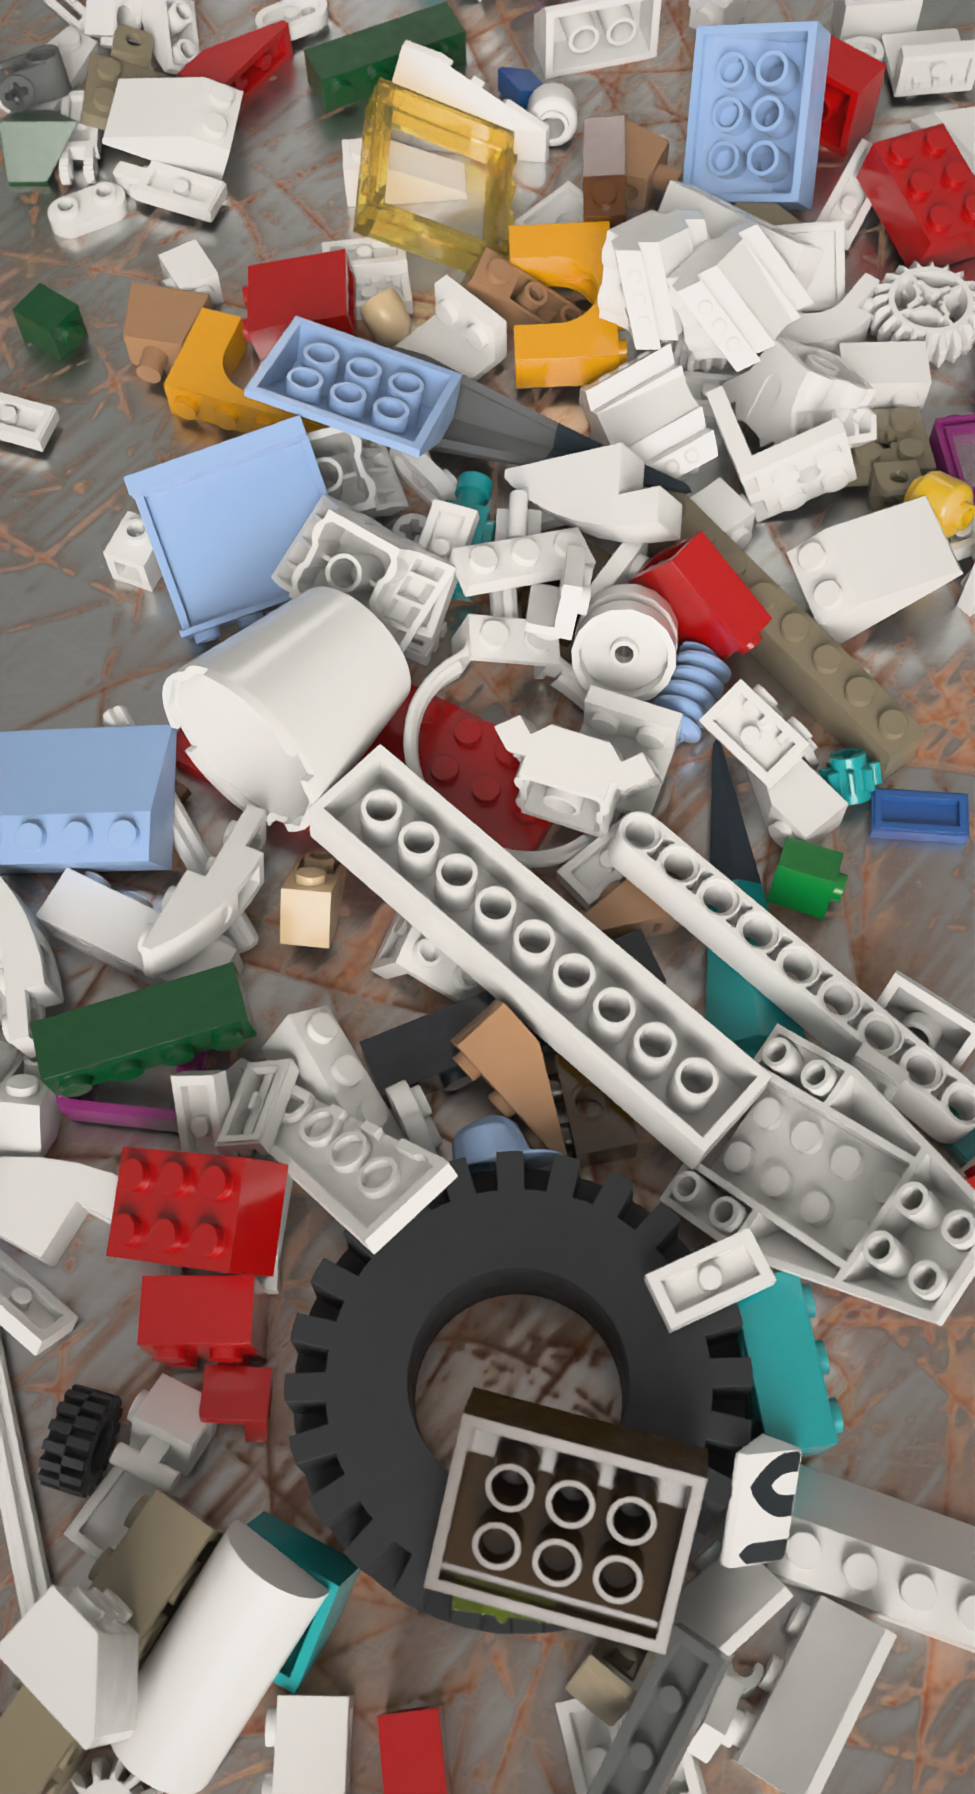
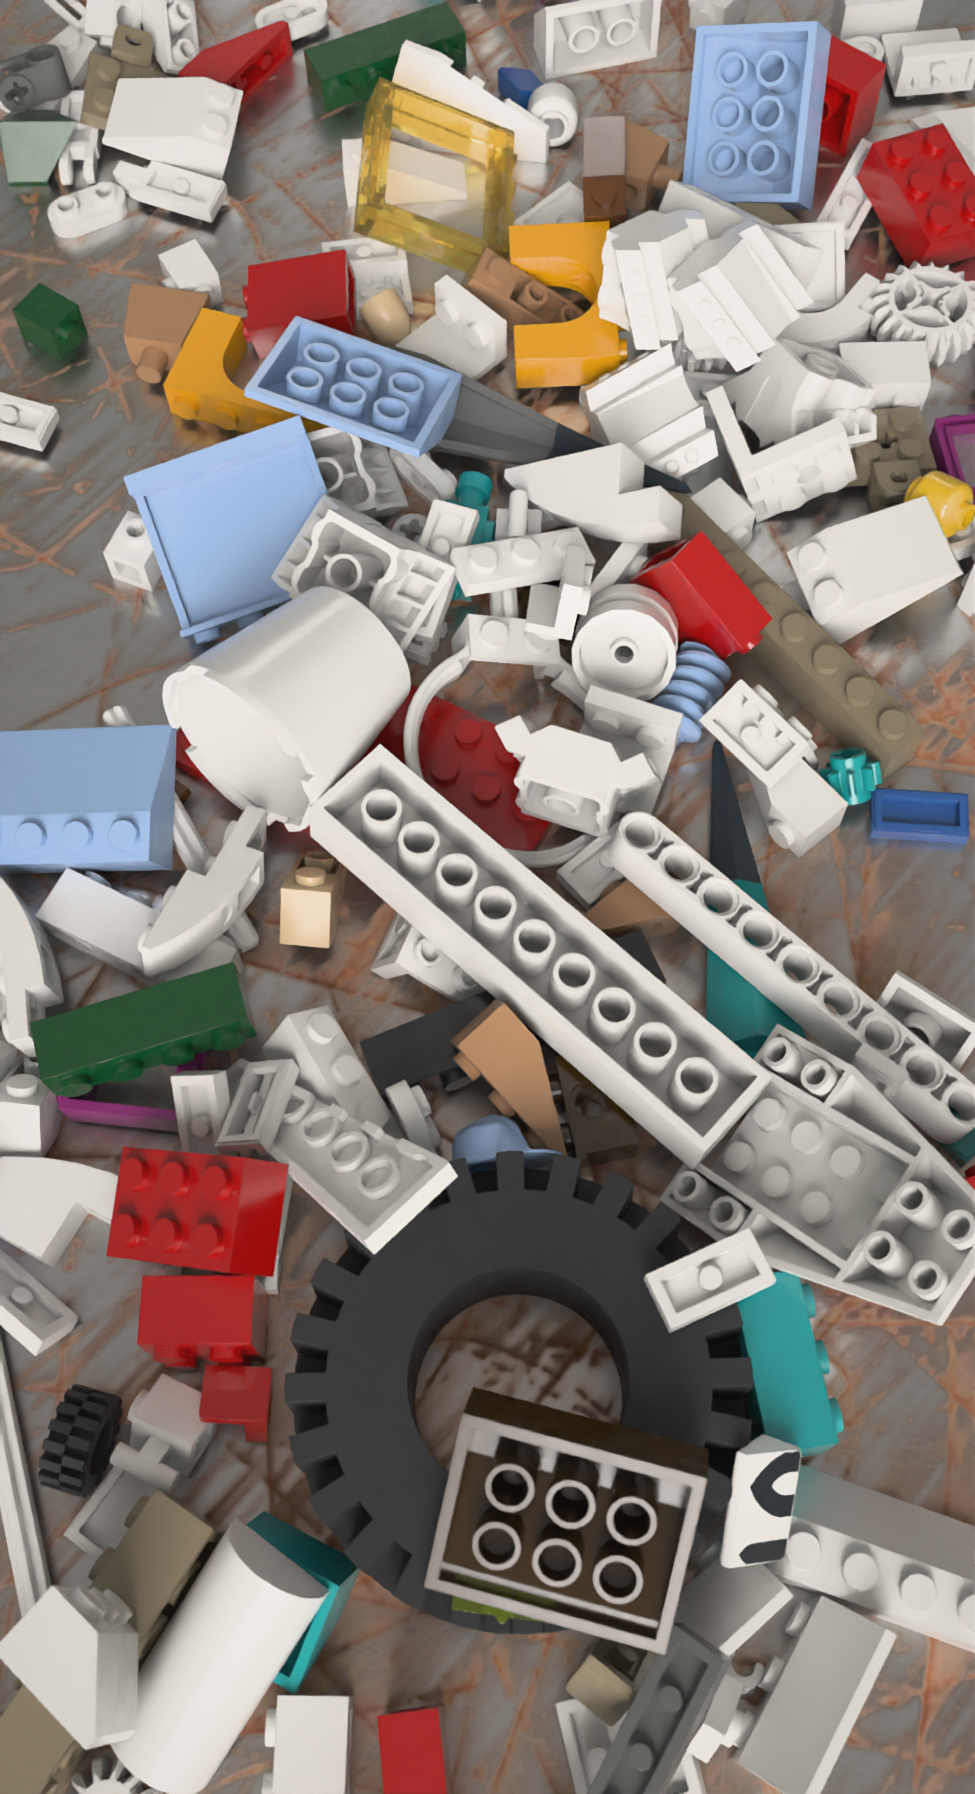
green brick [766,836,848,919] -> none

